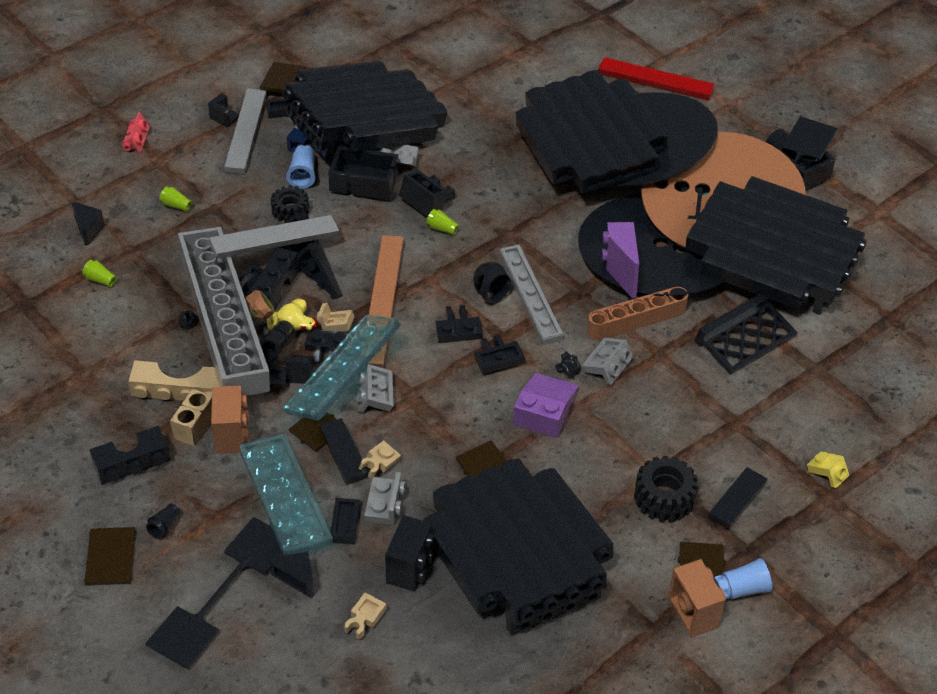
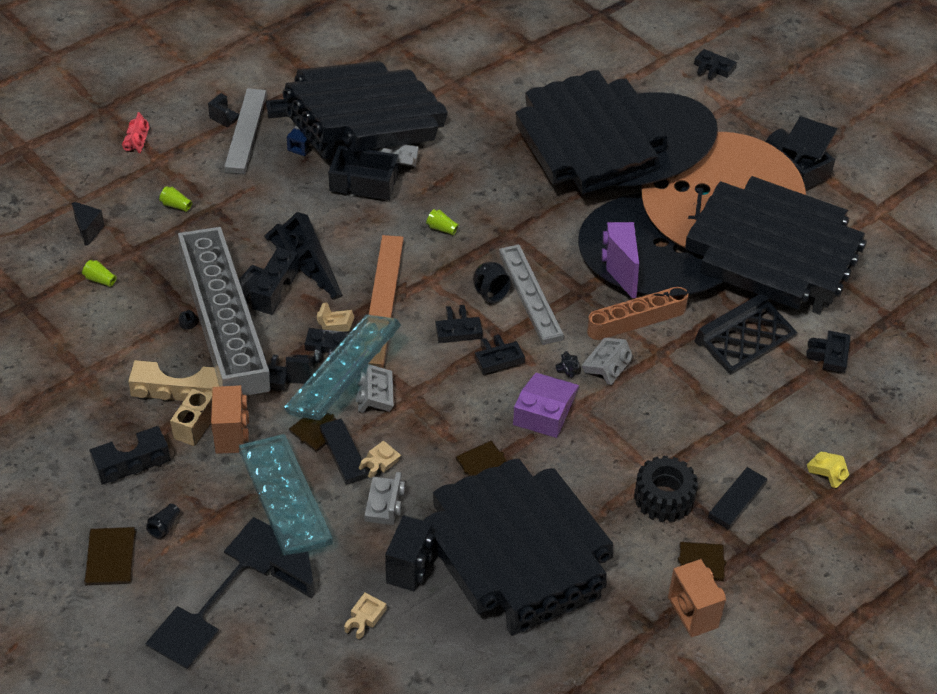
light grey tile [209,215,339,259] -> none
nougat rock [245,290,275,320] -> none
dark brown piece [260,62,307,93] -> none
black pin [260,320,295,360] -> none
light yellow animal [266,299,318,331] -> none
black tyre [270,185,309,223] -> none
light blue plant [286,145,315,189] -> none
black tile [330,498,360,545] -> none
black brick [399,170,455,217] -> none
red tile [598,57,715,100] -> none
light blue plant [714,558,772,600] -> none
none -> black hinge [694,49,737,80]
none -> black hinge [806,330,851,373]

